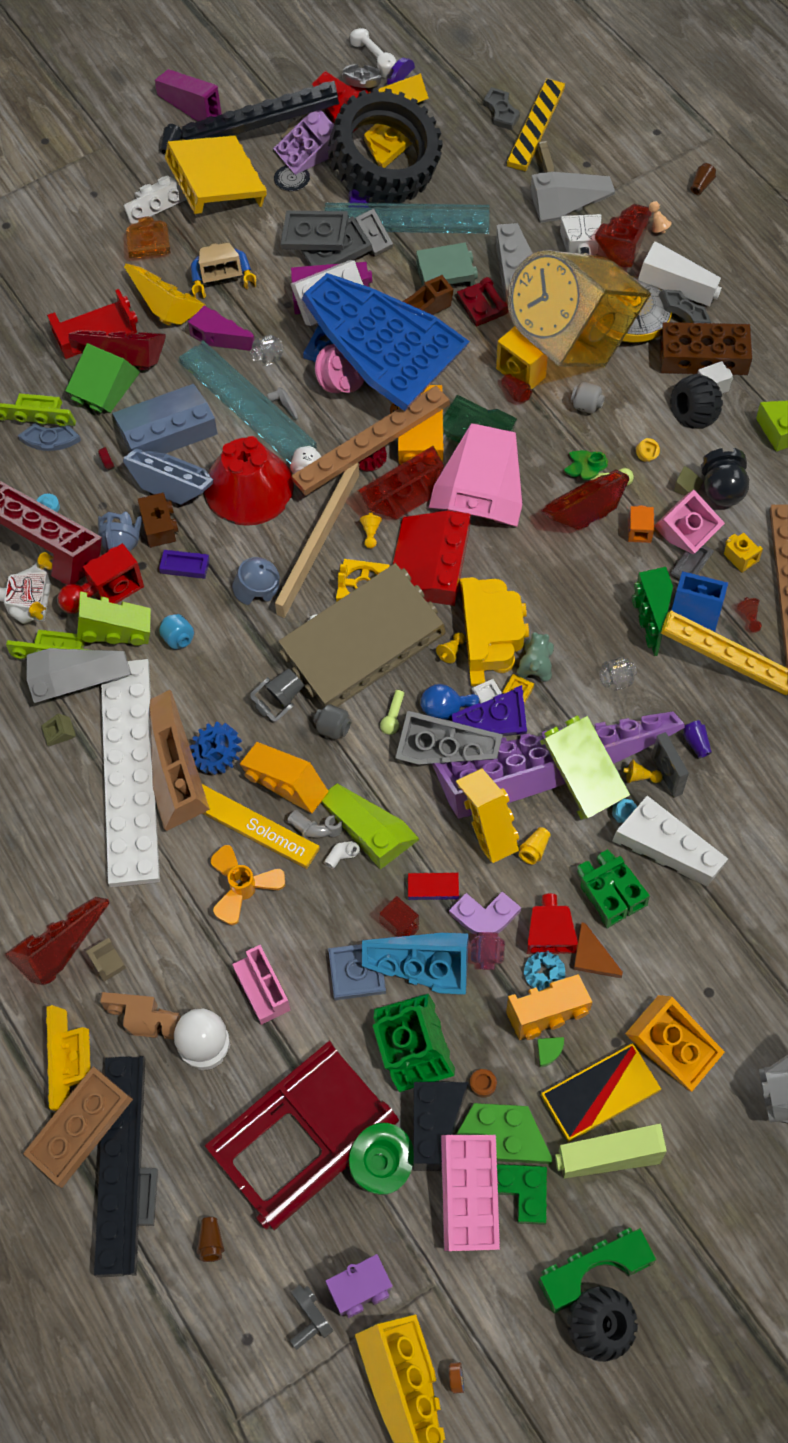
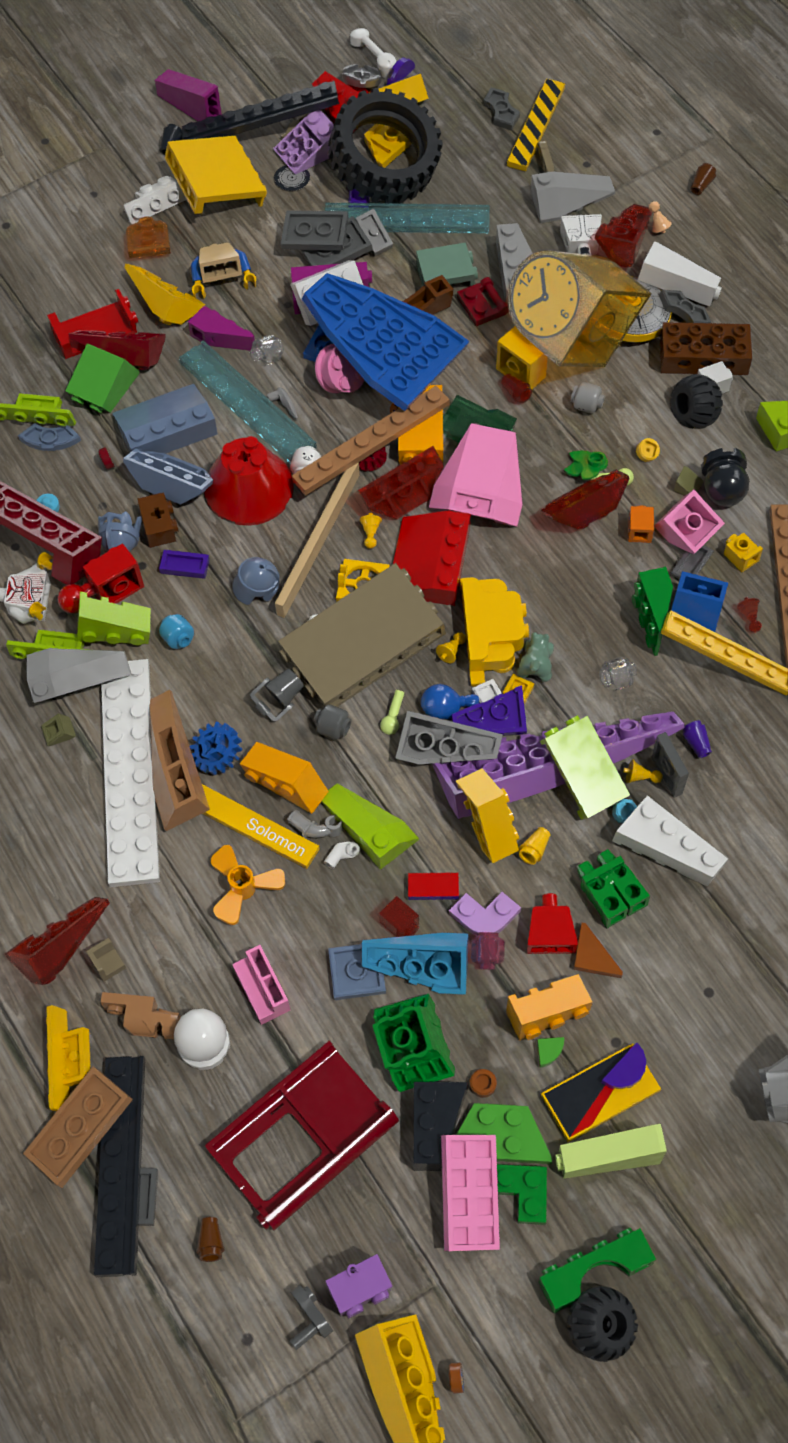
green hat [349,1123,414,1195] -> none
medium azure gear [524,951,566,991] -> none
light orange slope [625,995,725,1092] -> none
none -> dark purple tile [601,1043,646,1089]

